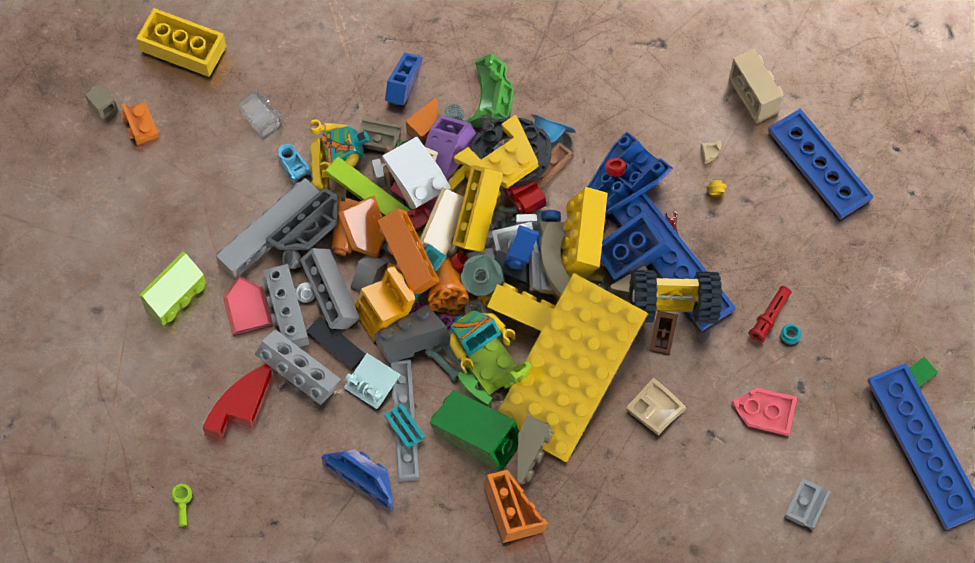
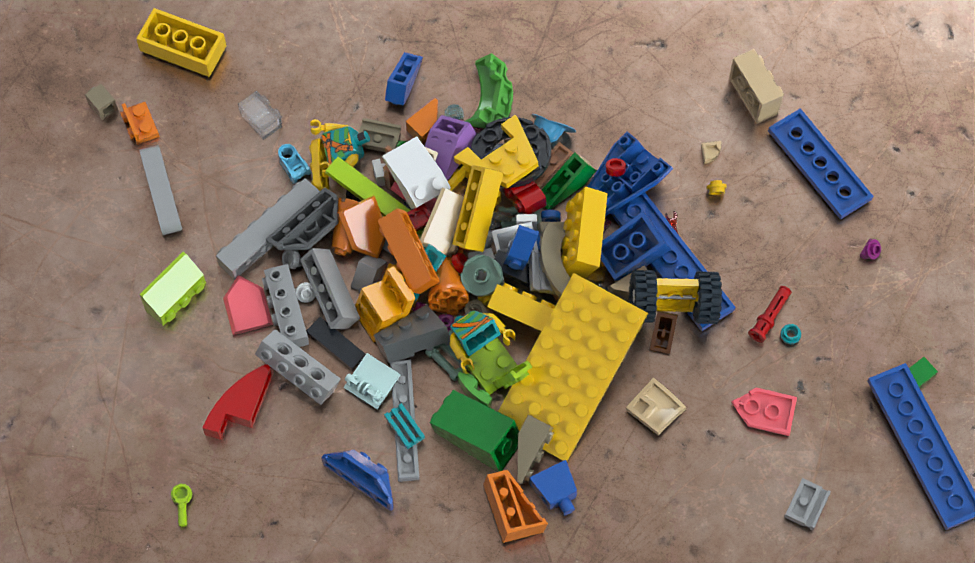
clear smoke arm [480,113,494,132] -> none
none -> light grey beam [139,144,182,235]
none -> blue torso [529,460,577,515]
none -> green slope [542,152,597,210]
none -> magenta plate [860,239,881,259]

